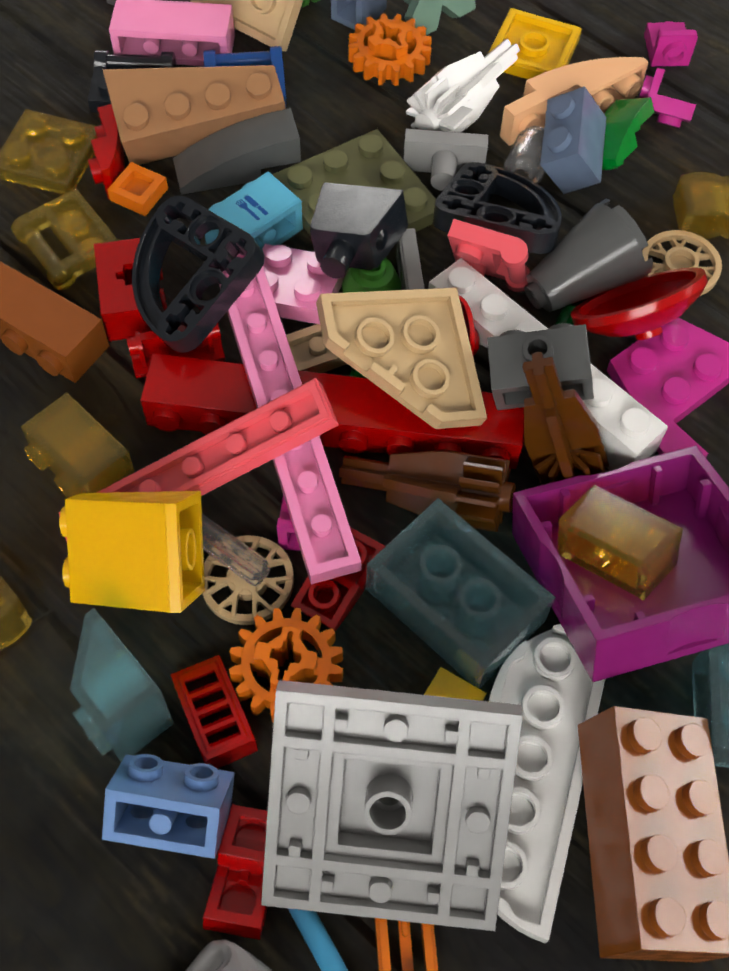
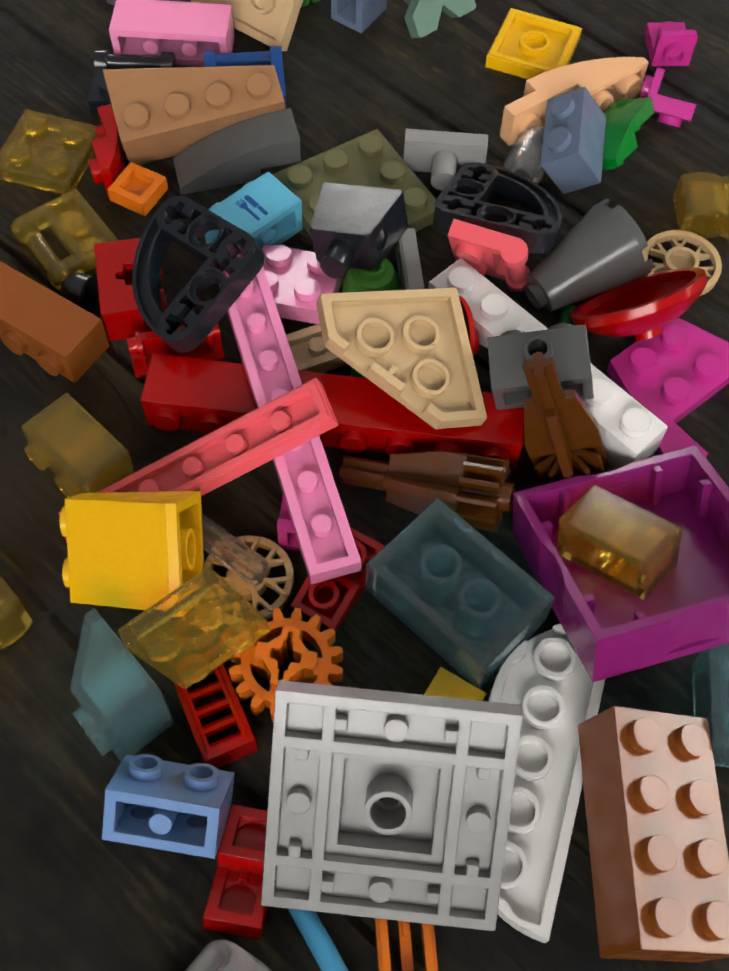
orange gear [348,13,432,86] -> none
white piece [406,39,520,133] -> none
none -> black hinge [60,272,99,311]
none -> clear yellow plate [118,567,271,689]

